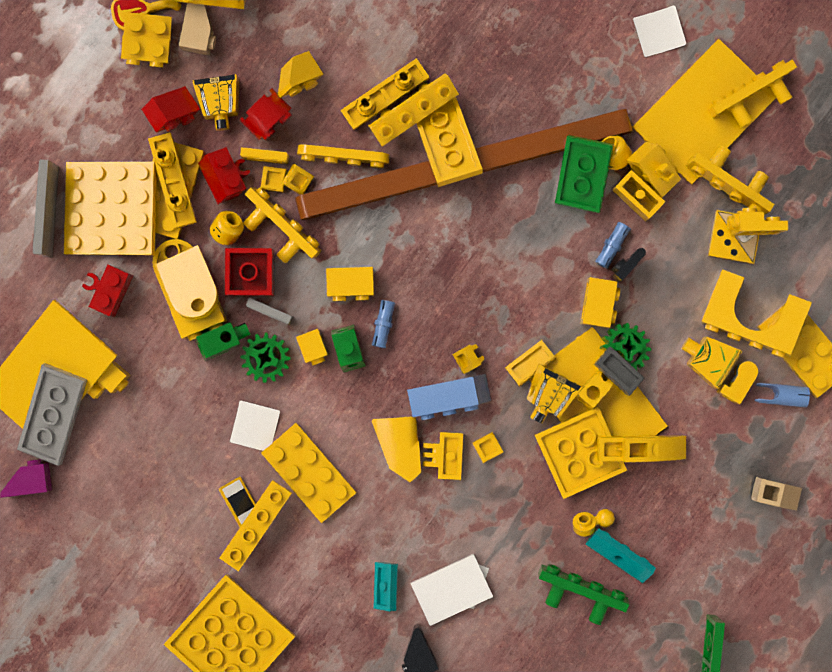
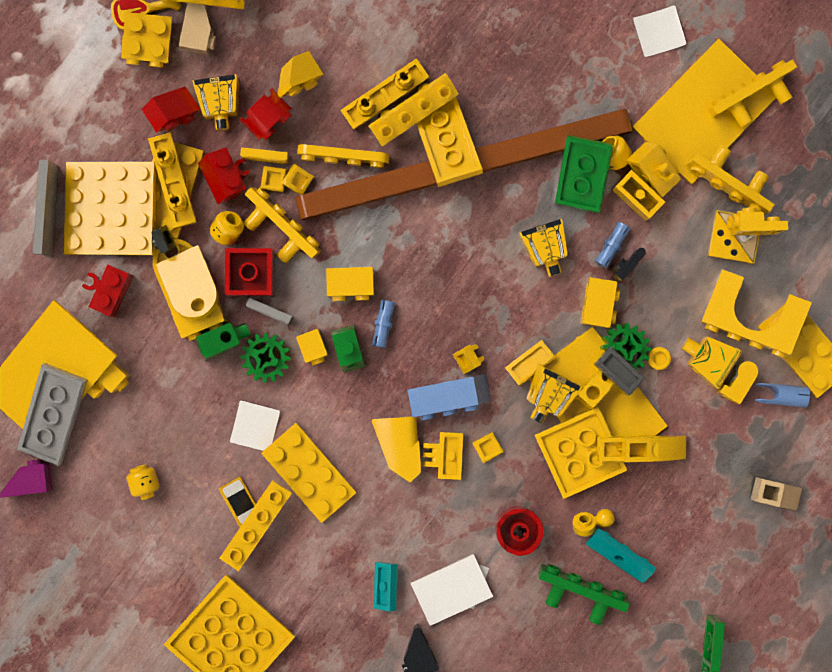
none -> yellow head [126,464,160,500]
none -> pearl dark grey plate [151,225,176,253]
none -> red brick [495,506,544,556]
none -> yellow torso [518,219,567,277]
none -> yellow tile [647,347,671,370]

